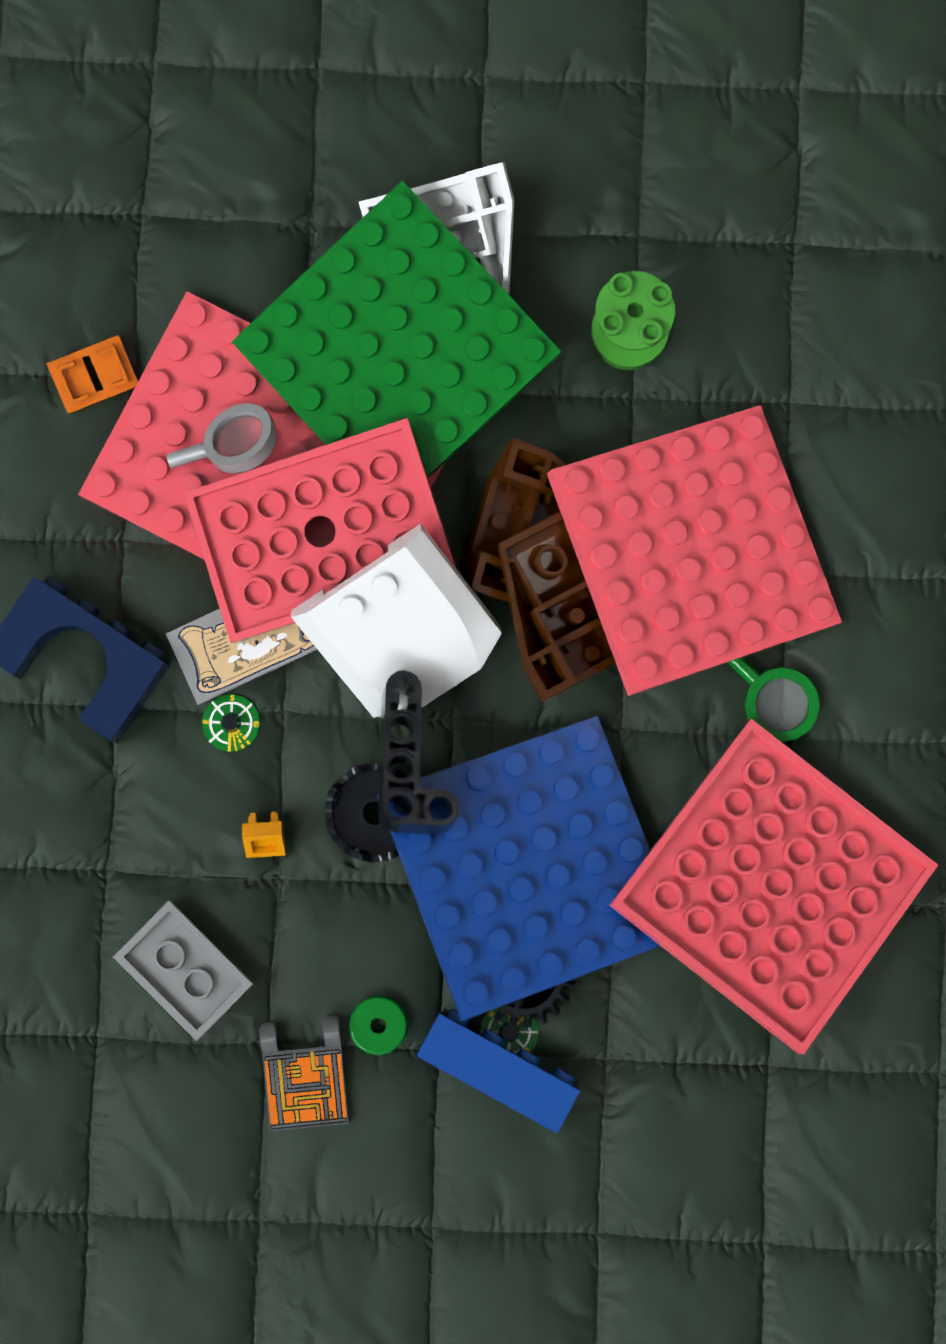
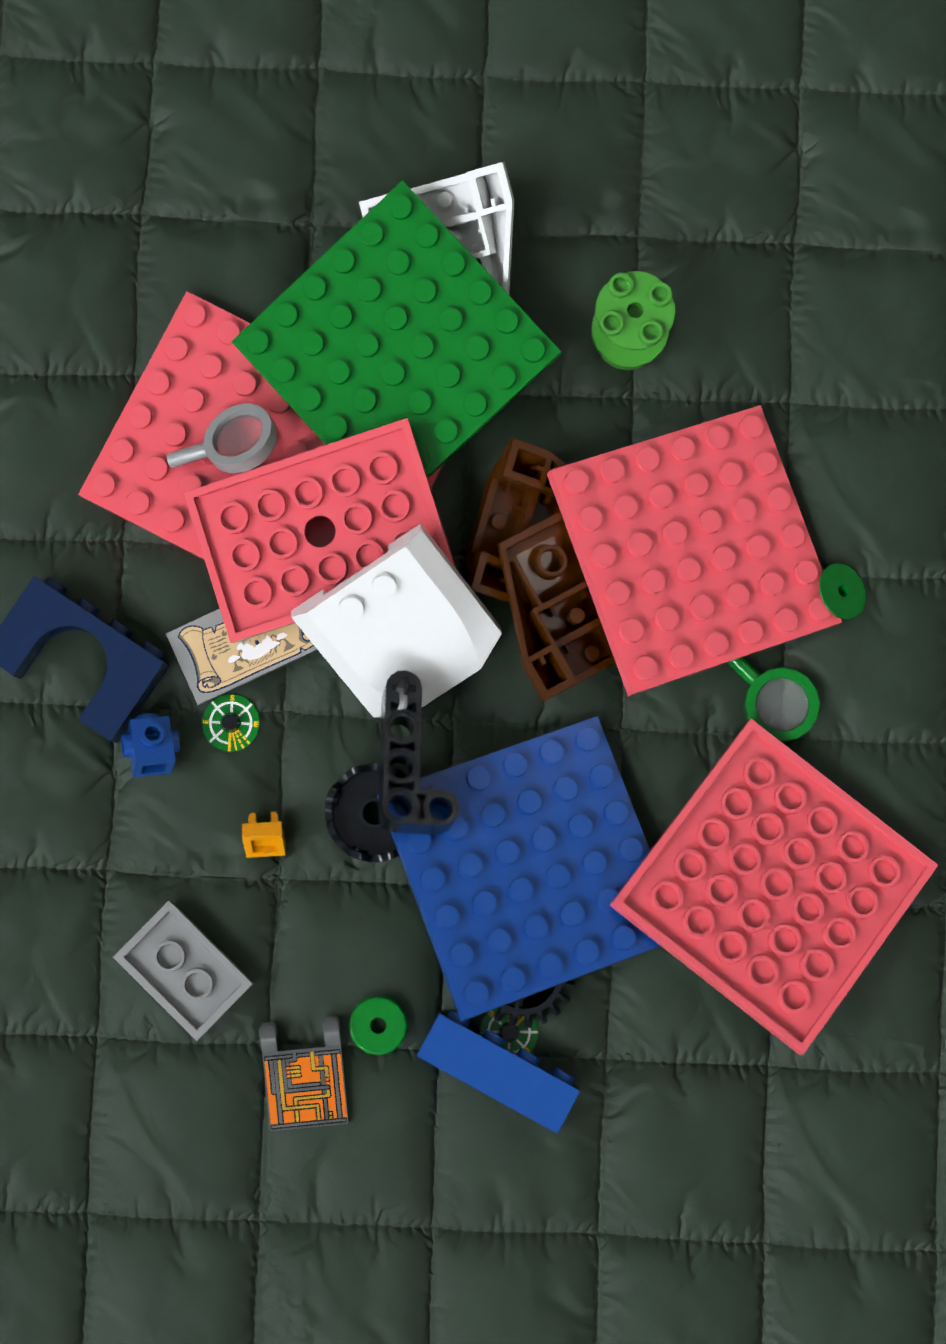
orange piece [46,335,138,414] -> none
none -> blue brick [121,713,180,778]
none -> green piece [819,563,866,620]

